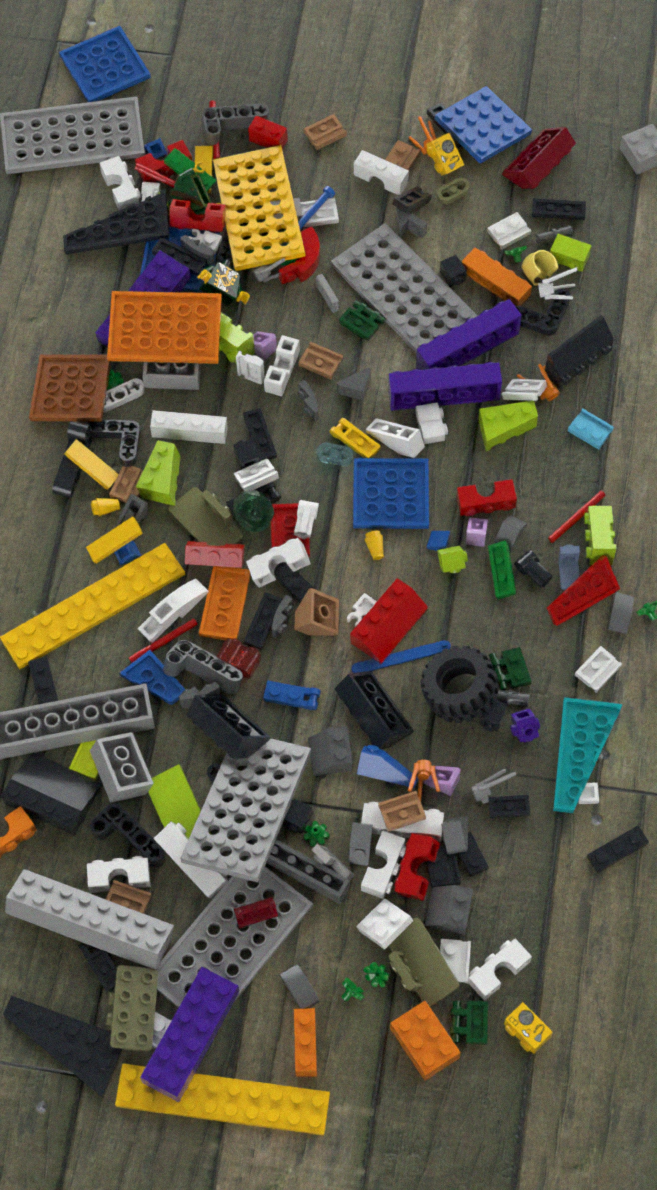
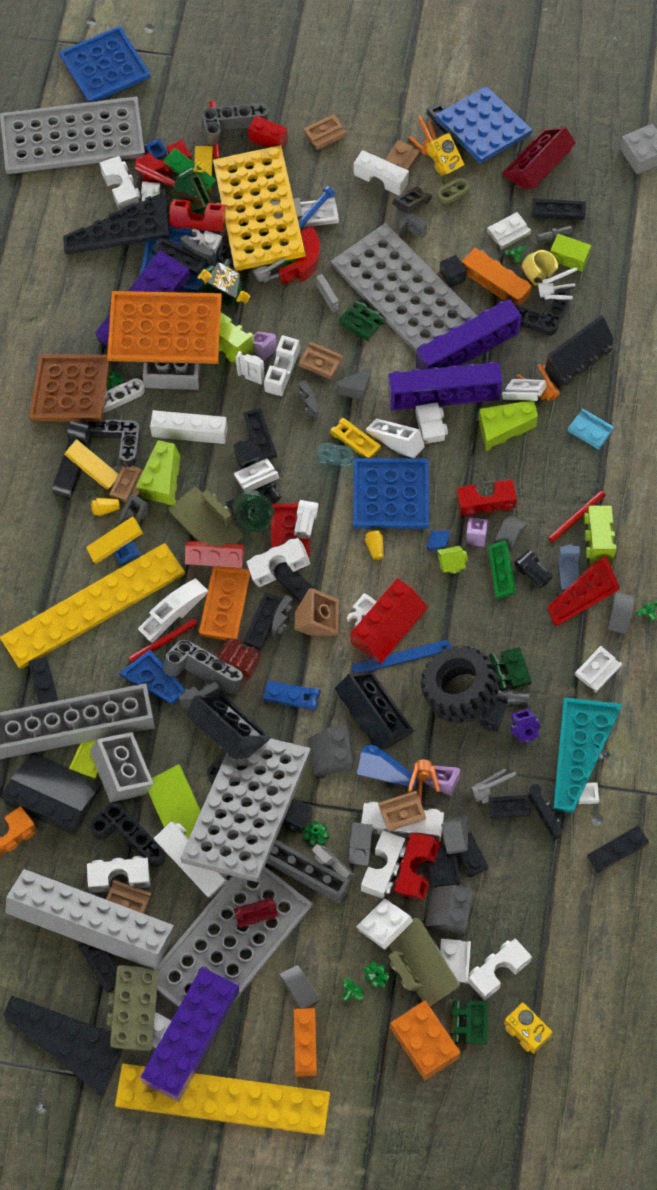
none -> black plate [528,784,563,841]

